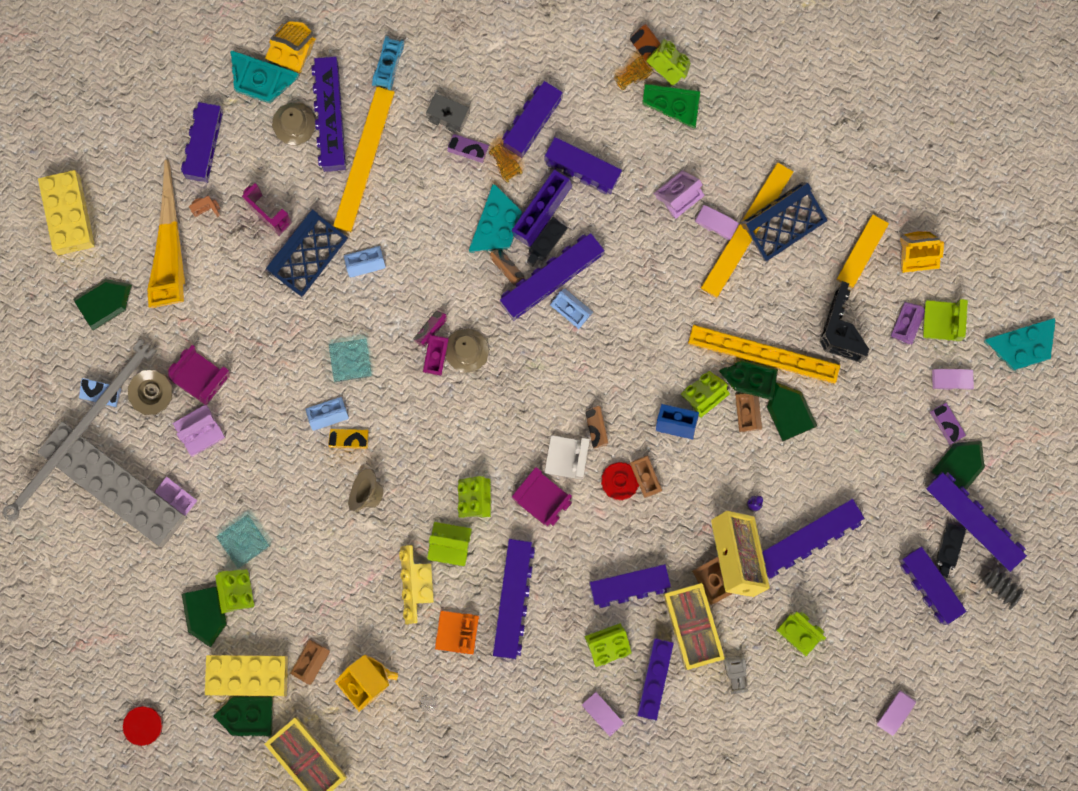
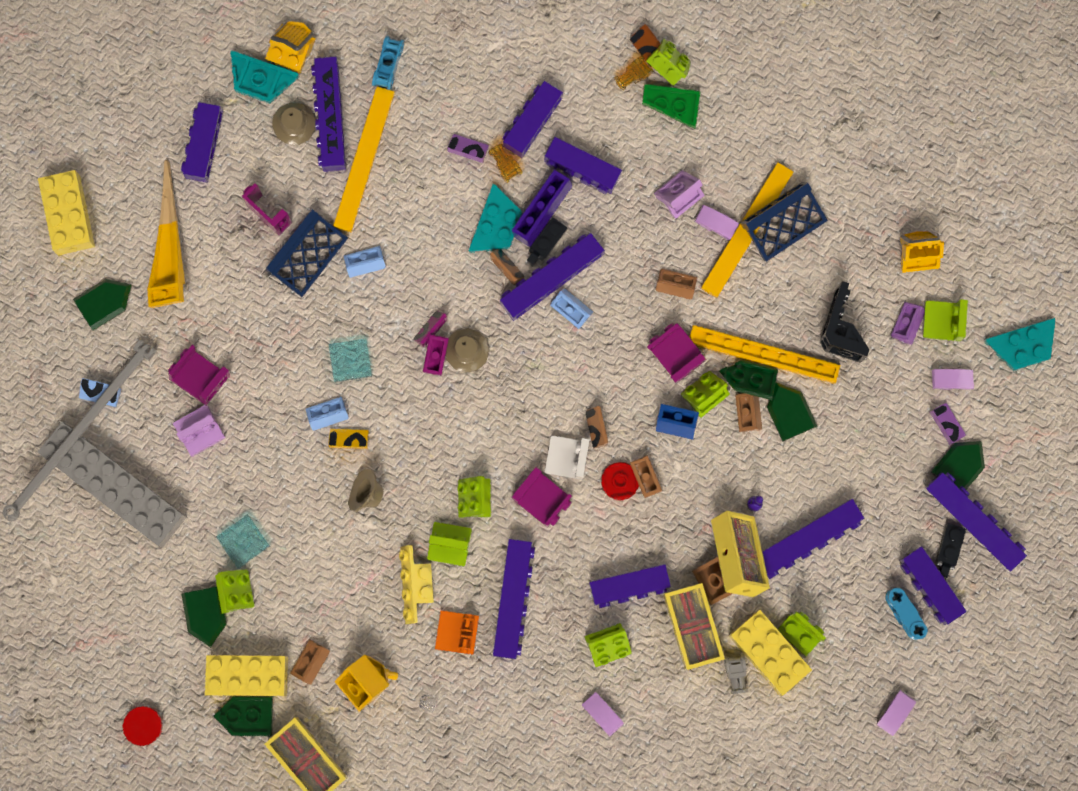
dark tan hat [128,370,172,415] -> none
lavender slope [154,476,197,516] -> none
nougat bracket [189,195,221,217] -> none
dark grey brick [426,93,470,133] -> none
dark purple brick [636,638,674,721] -> none
yellow tile [836,215,889,289] -> none
dark grey piece [980,567,1024,610] -> none
none -> magenta panel [647,323,707,383]
none -> medium nougat slope [656,269,698,300]
none -> light yellow brick [729,610,812,696]
none -> dark azure piece [885,588,928,640]

